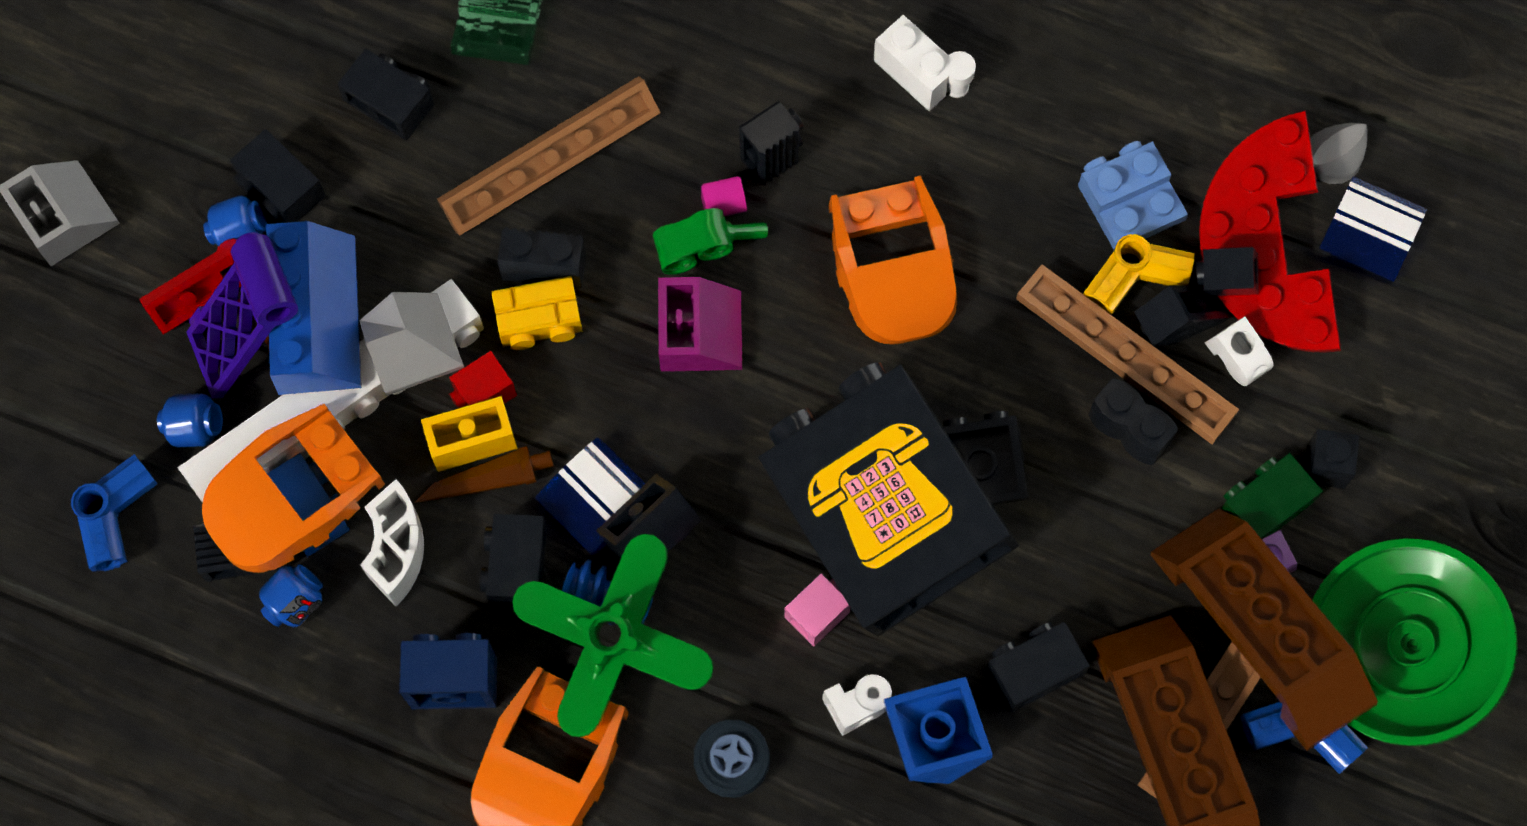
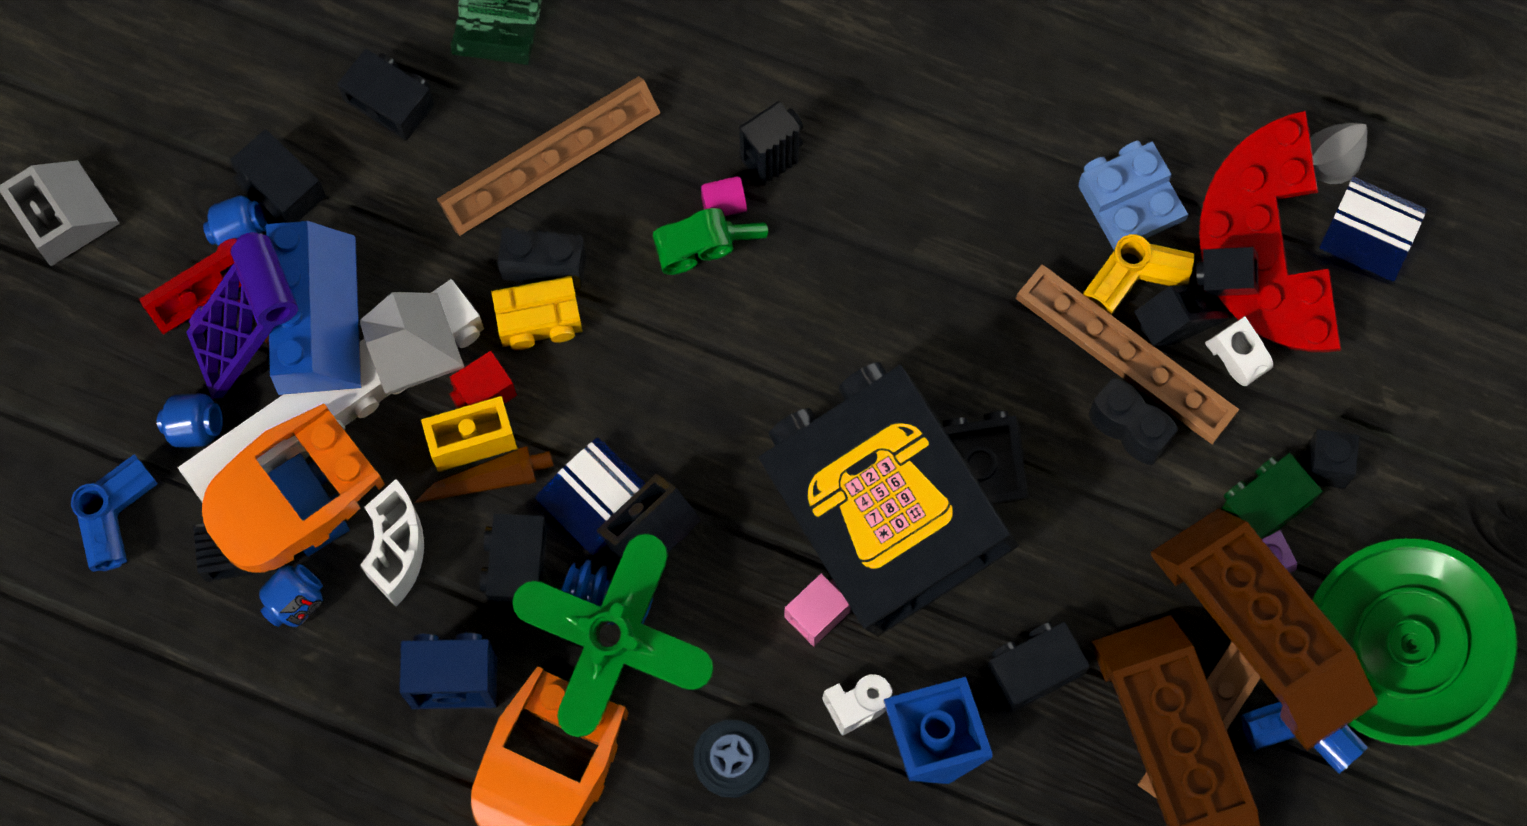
magenta slope [658,277,742,371] -> none
orange slope [829,176,957,344] -> none
white hinge [874,15,976,111] -> none

